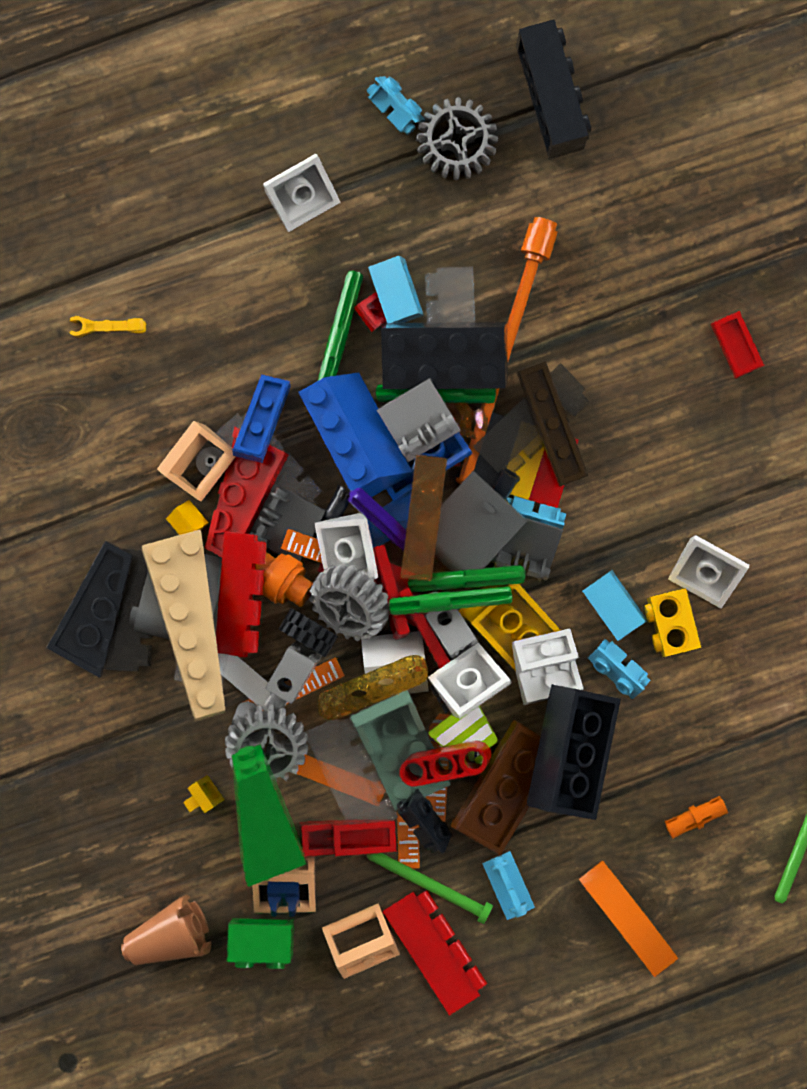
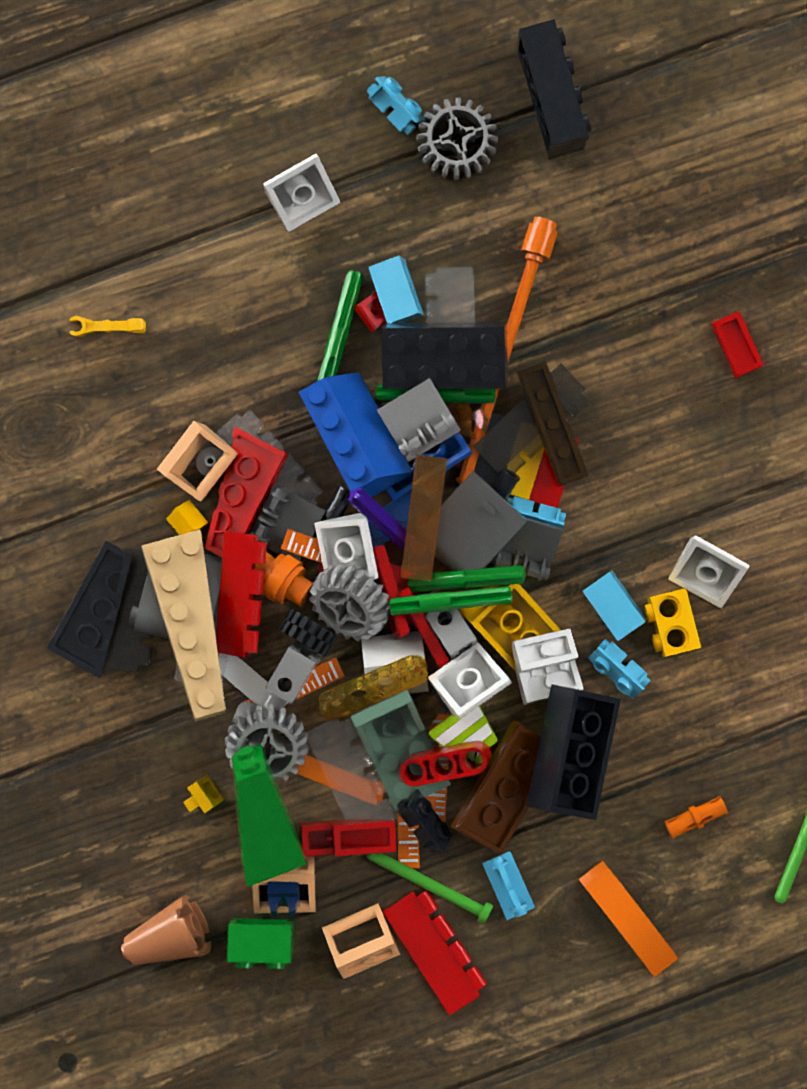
blue tile [232,374,291,463] -> none

